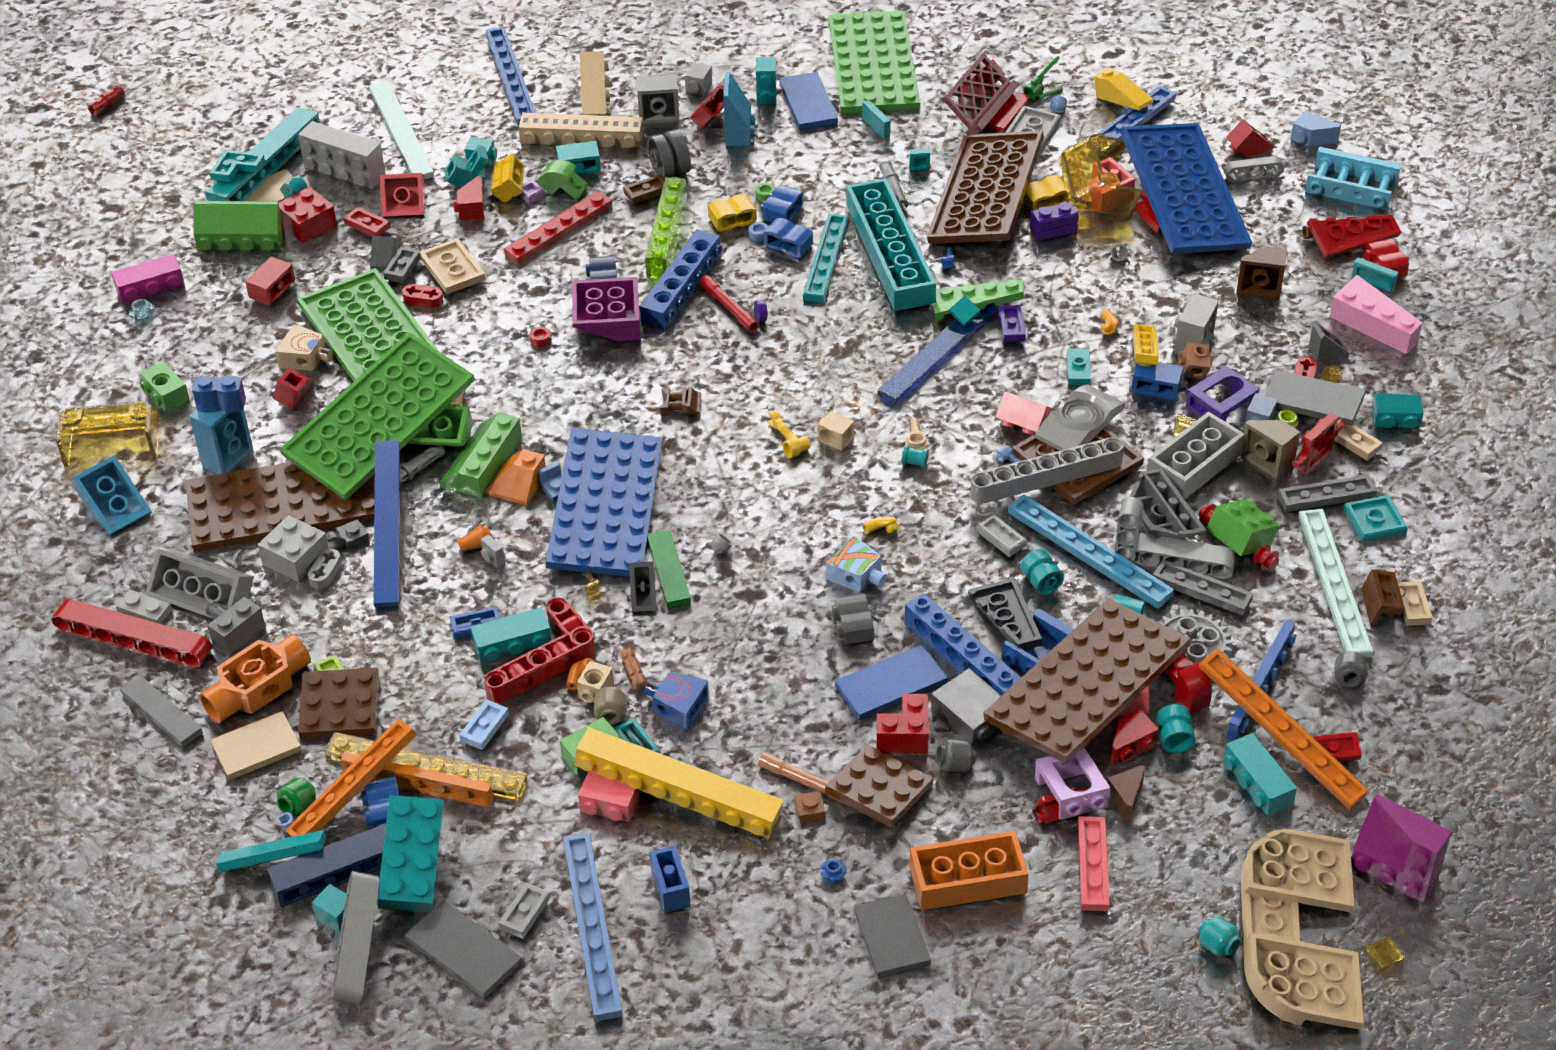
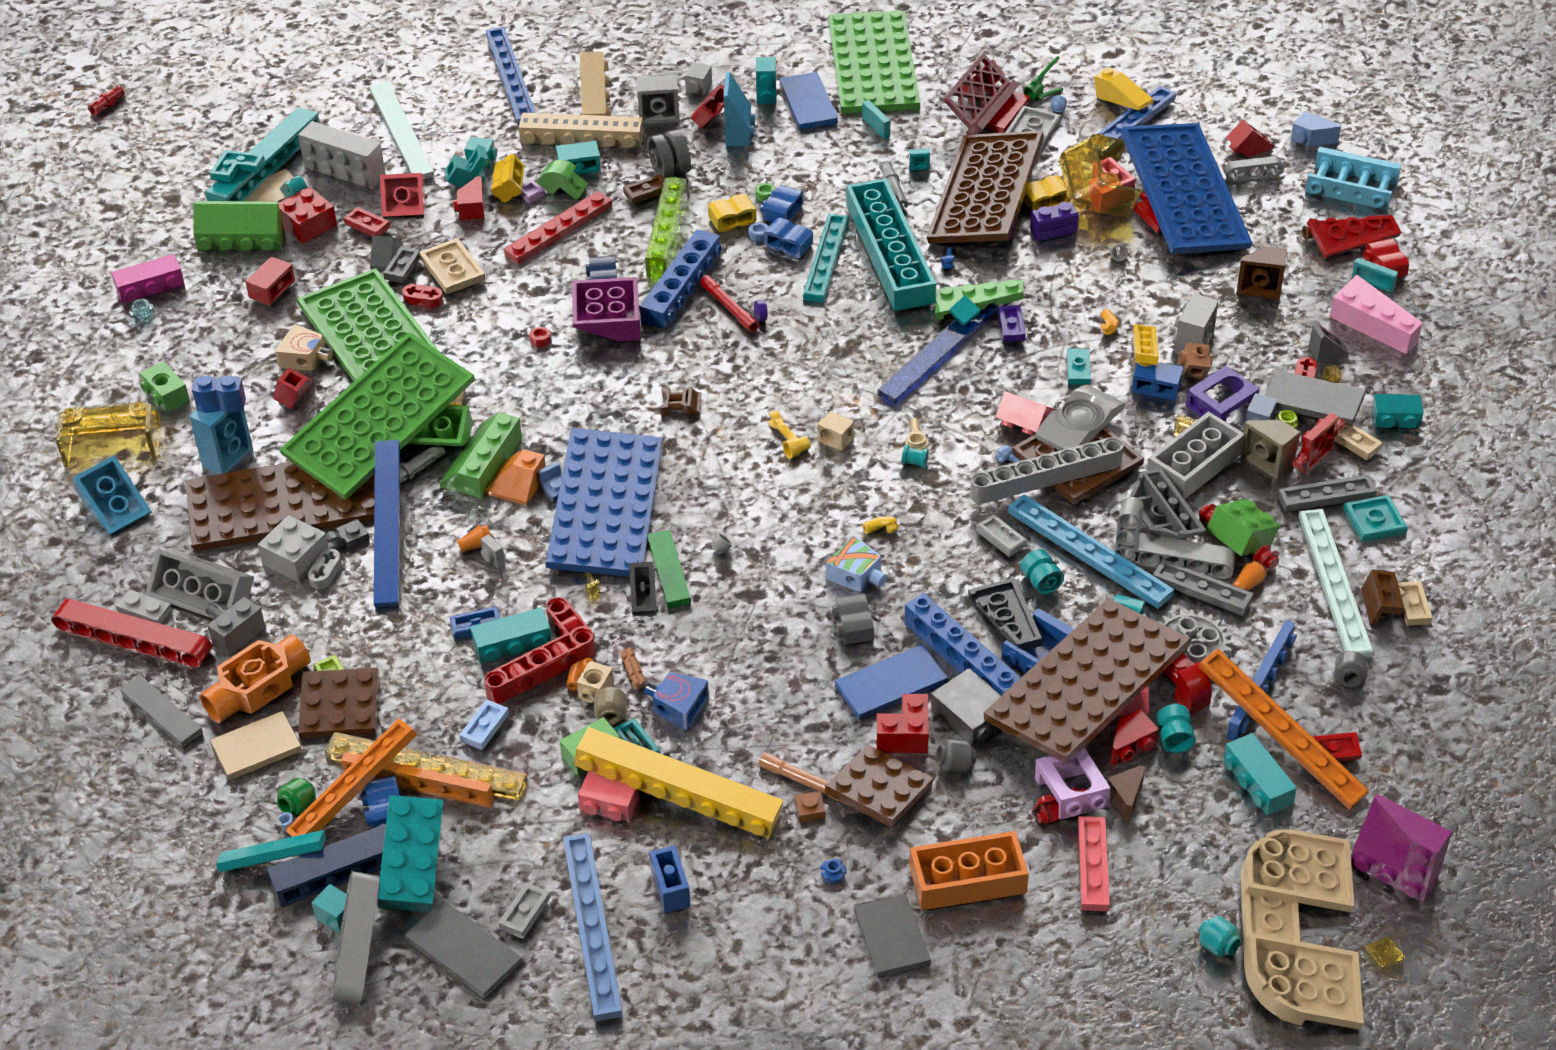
none -> orange cone [1232,561,1267,591]

